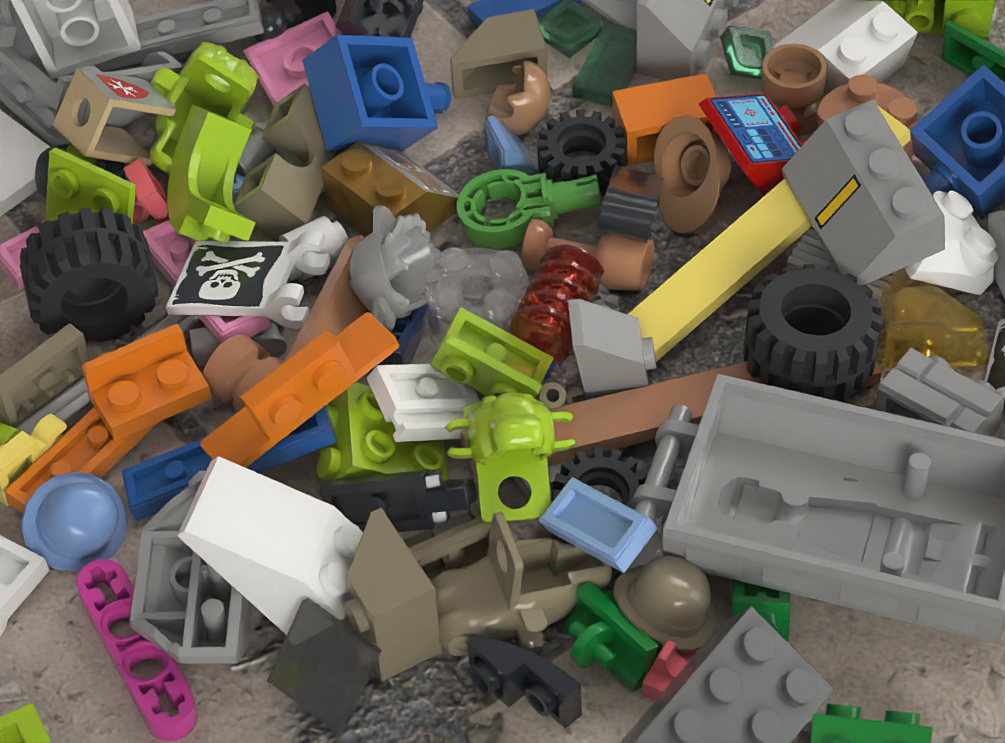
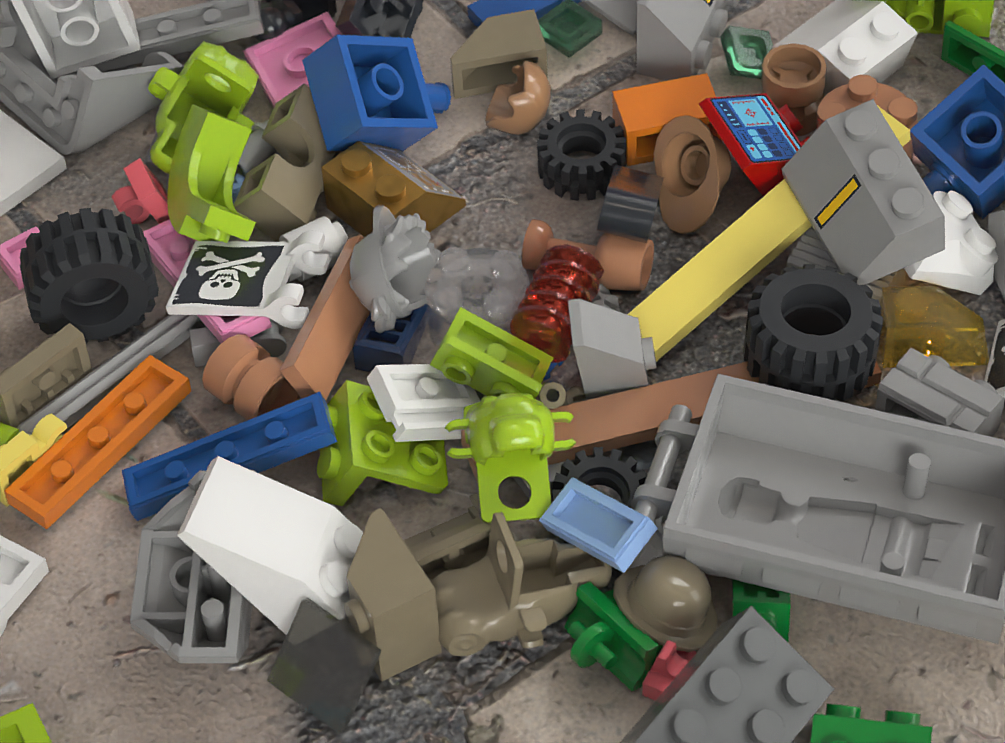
medium blue hat [21,472,128,572] -> none
lime plate [35,143,136,224] -> none
tan piece [53,67,176,166] -> none
dark pink beam [76,559,198,741] -> none
orange bracket [81,324,212,441] -> none
orange bracket [200,312,399,468] -> none
black hinge [319,470,477,533] -> none
bright green pin [457,169,602,249] -> none
black slope [467,635,582,729] -> none
medium blue slope [485,115,538,176] -> none
clear green tile [572,22,637,107] -> none

